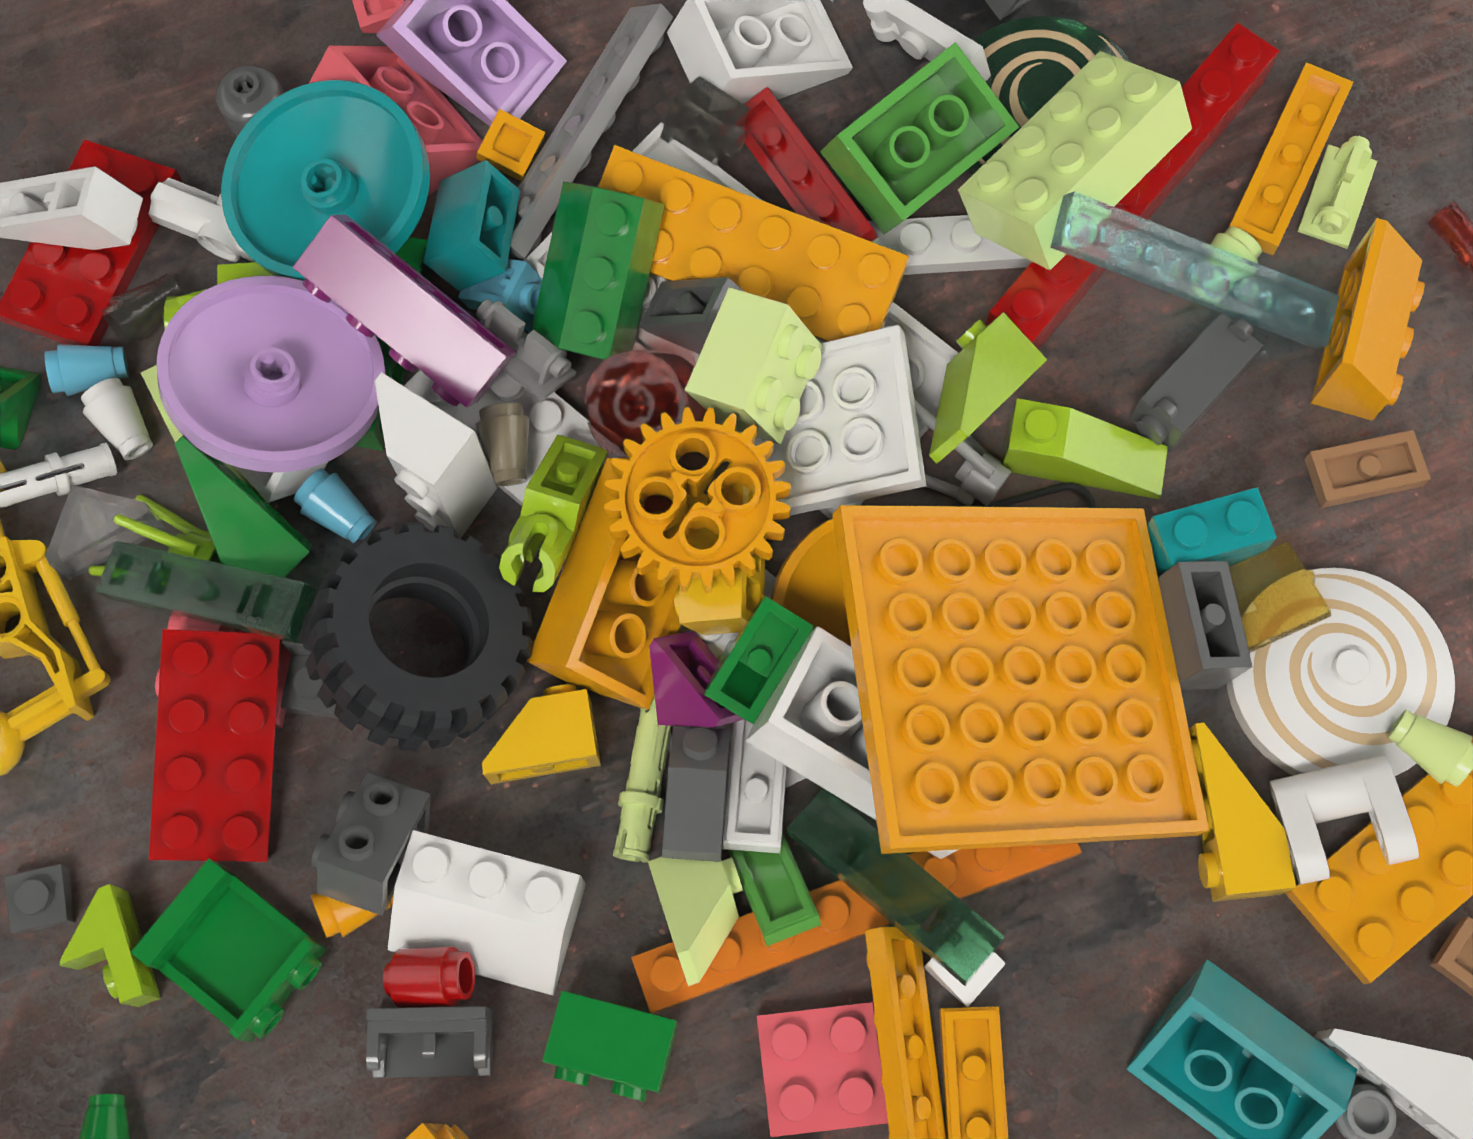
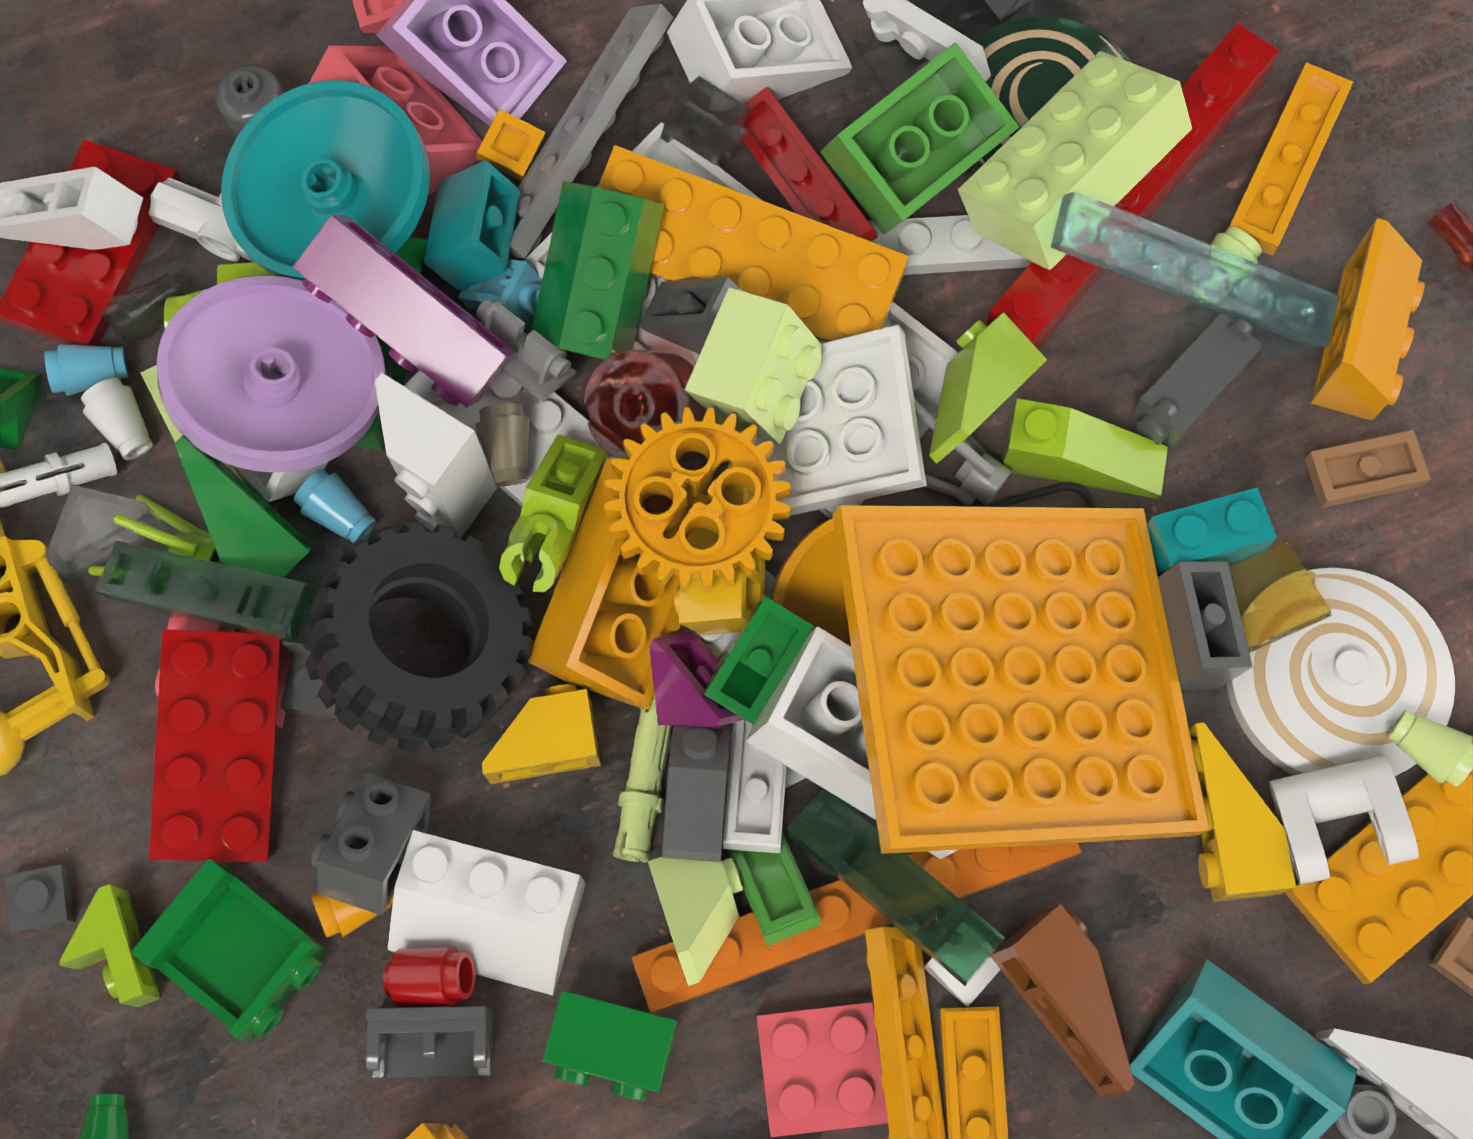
yellowish green hinge [1297,136,1377,249] -> none
none -> dark orange slope [990,903,1135,1097]

